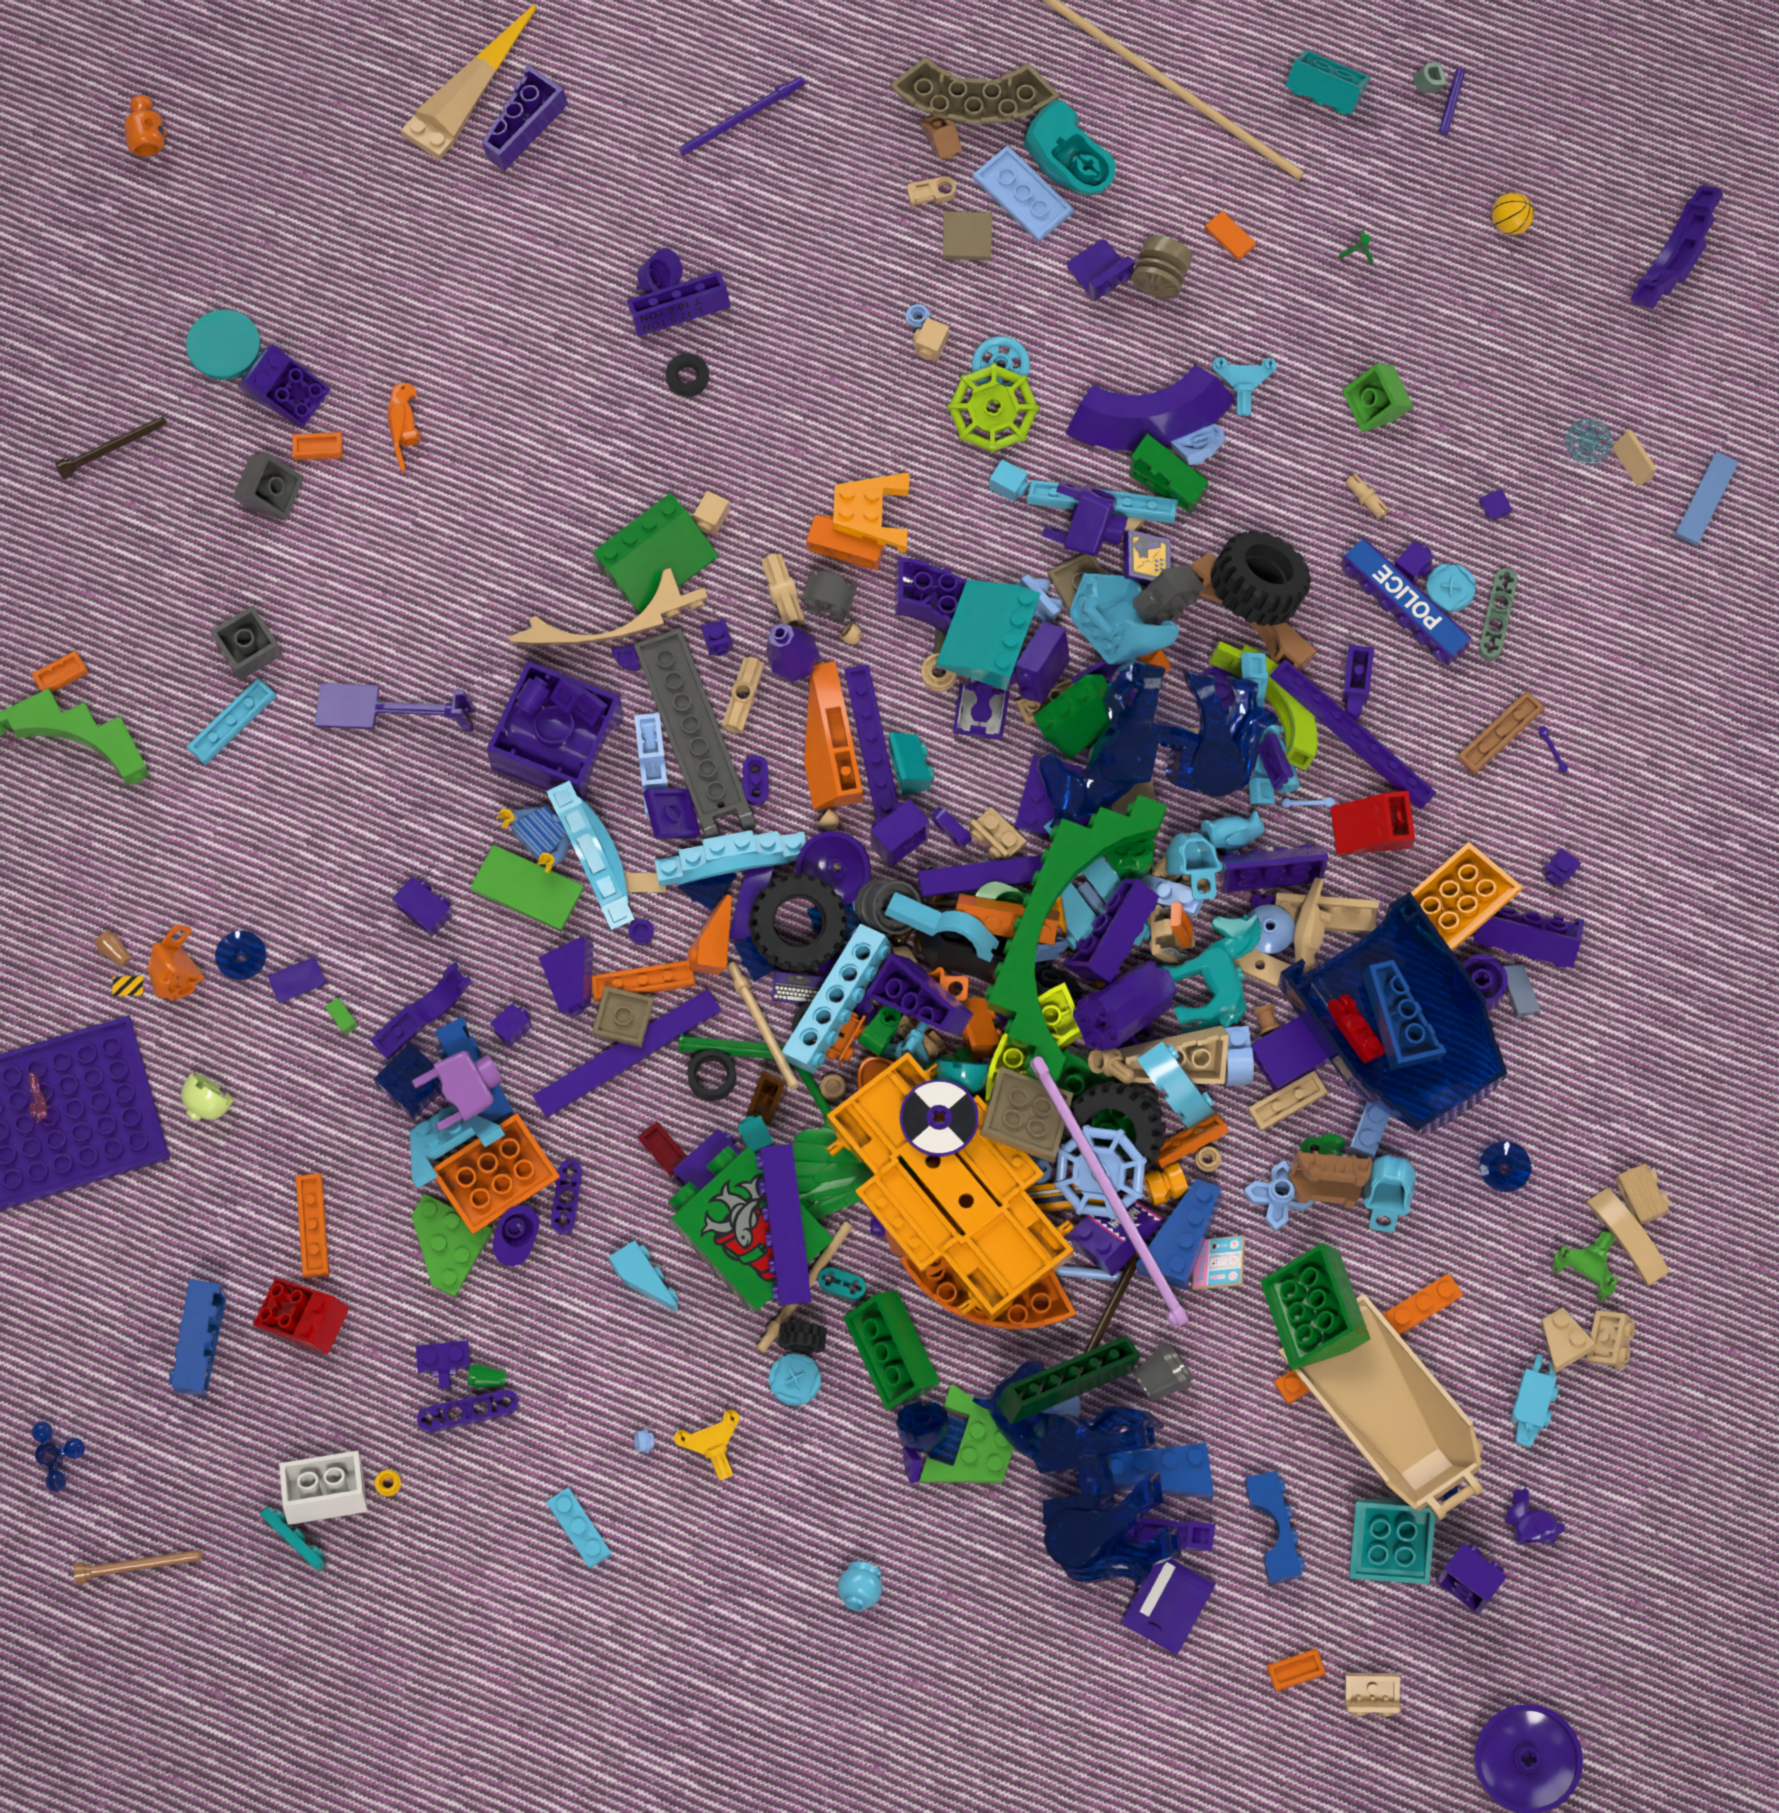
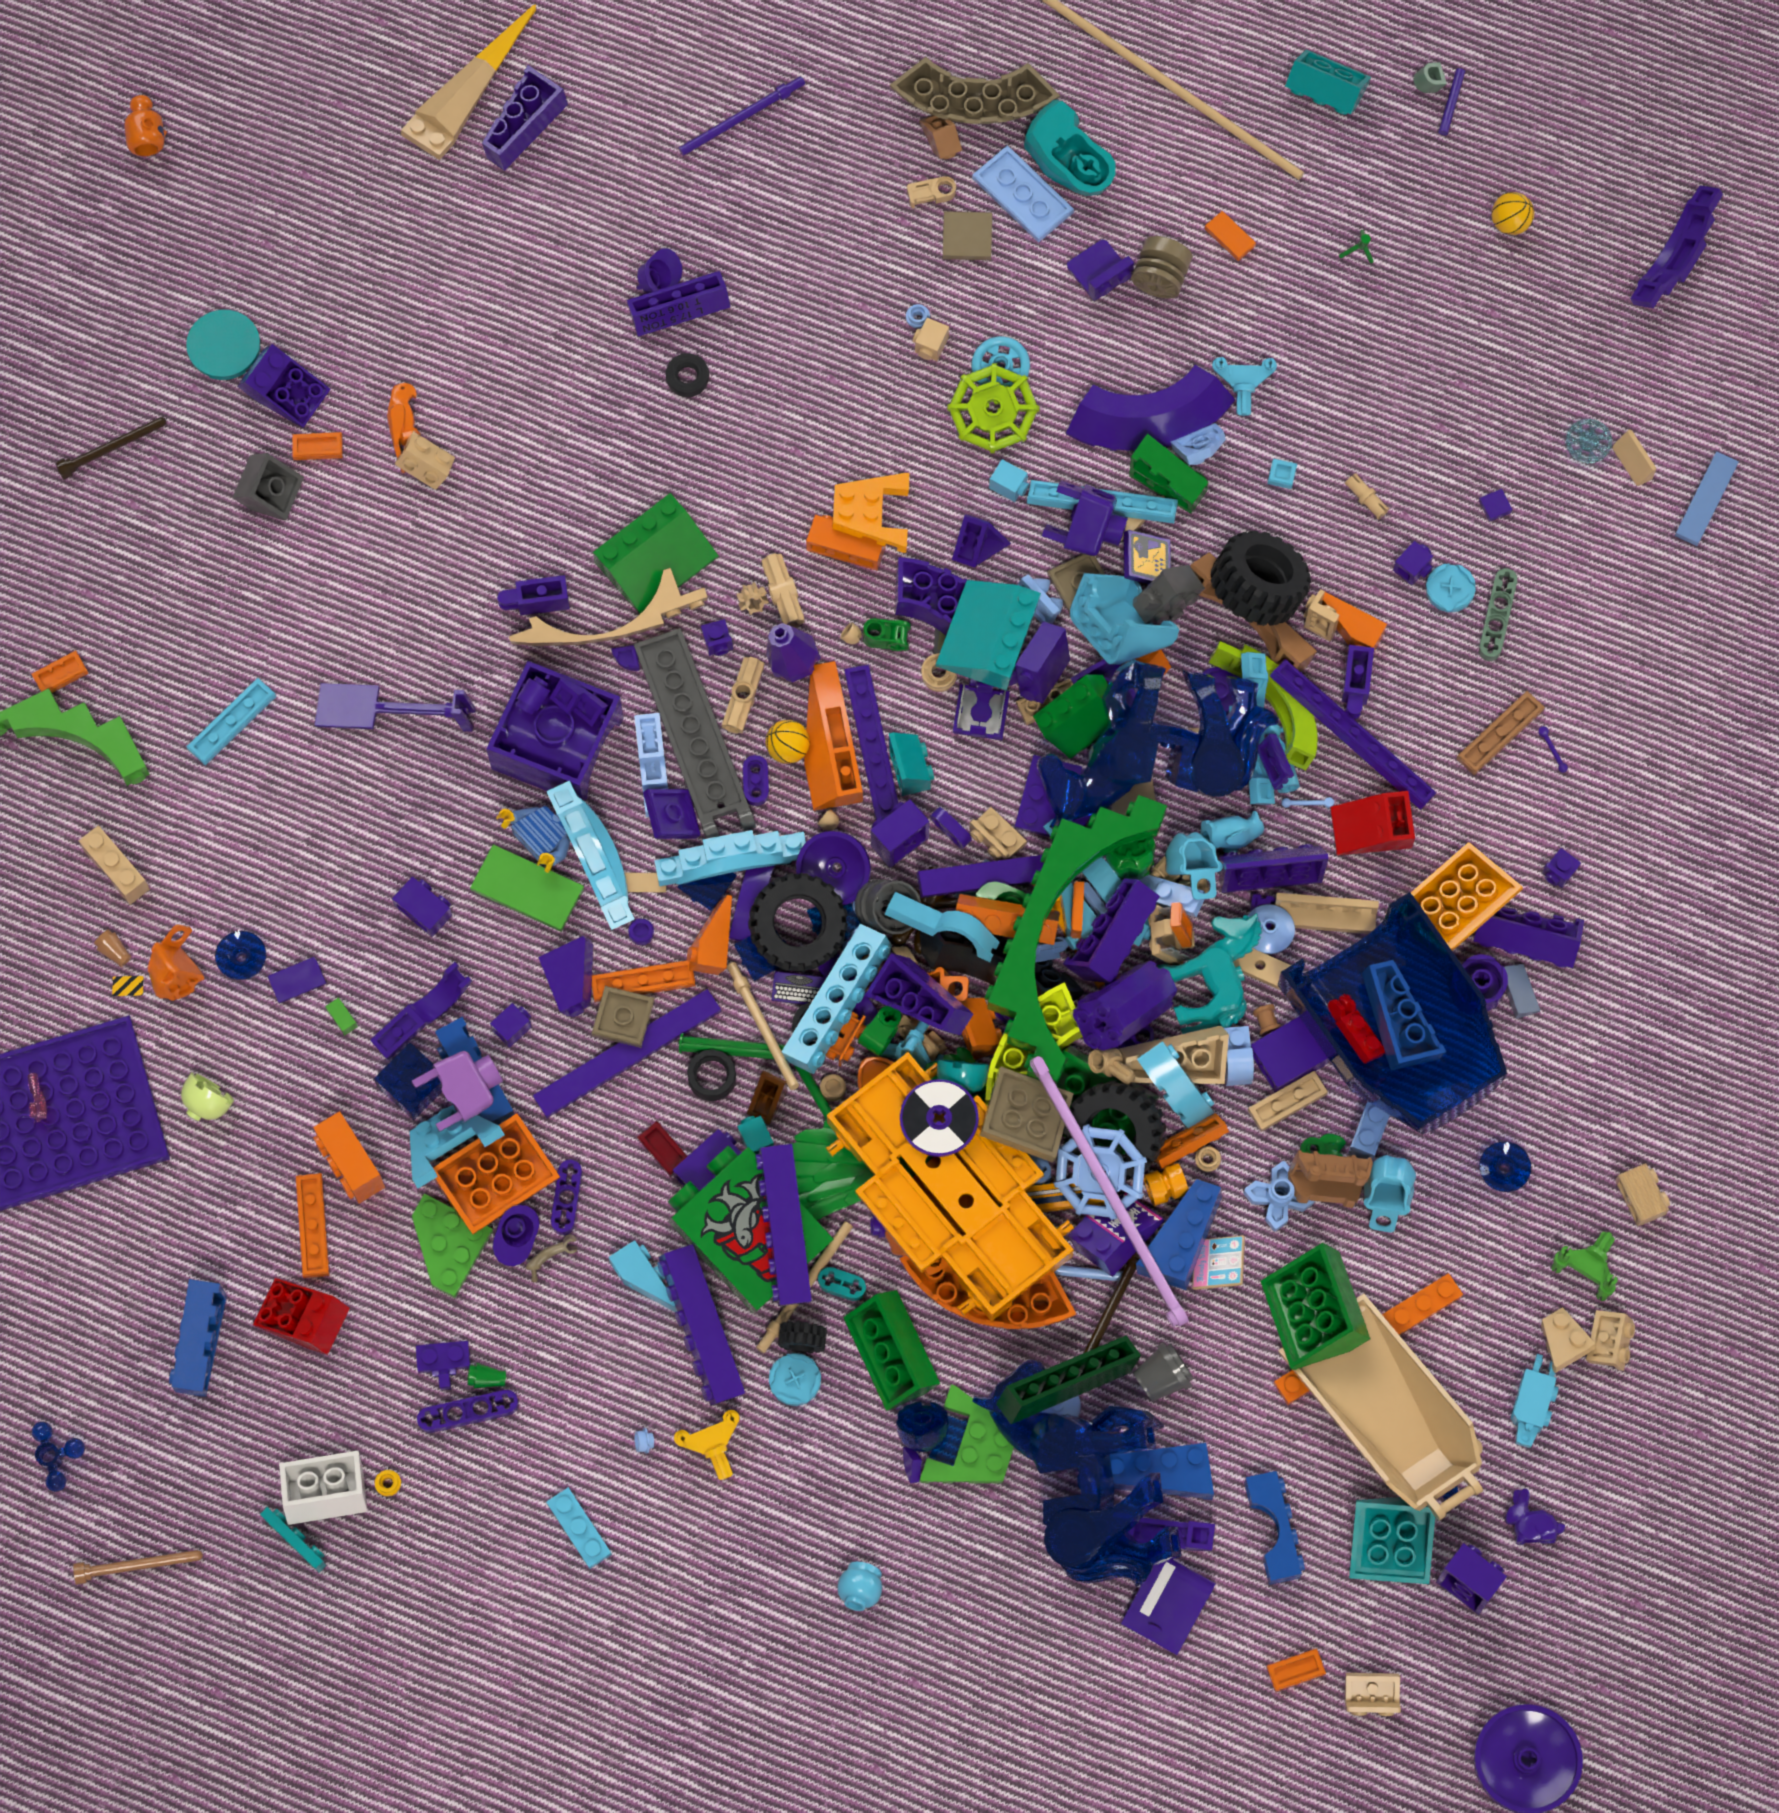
dark grey brick [210,606,282,681] -> none
tan brick [693,491,730,535] -> none
dark grey brick [801,571,858,621] -> none
tan animal [1293,877,1332,975] -> none
brick [1341,538,1472,666] -> none
bright green slope [1342,364,1414,432] -> none
tan slope [1586,1188,1670,1287] -> none
none -> tan arch [79,825,150,905]
none -> orange brick [313,1111,385,1204]
none -> tan bracket [395,431,455,489]
none -> dark purple brick [497,575,570,616]
none -> dark tan piece [526,1234,577,1282]
none -> dark purple brick [657,1244,745,1406]
none -> tan gear [736,582,769,615]
none -> yellow piece [765,720,810,764]
none -> green piece [862,618,911,652]
none -> dark purple slope [952,514,1012,568]
none -> orange tile [1070,881,1084,939]
none -> medium azure tile [1267,459,1297,489]
none -> tan bracket [1303,589,1340,641]
none -> orange slope [1322,592,1387,651]

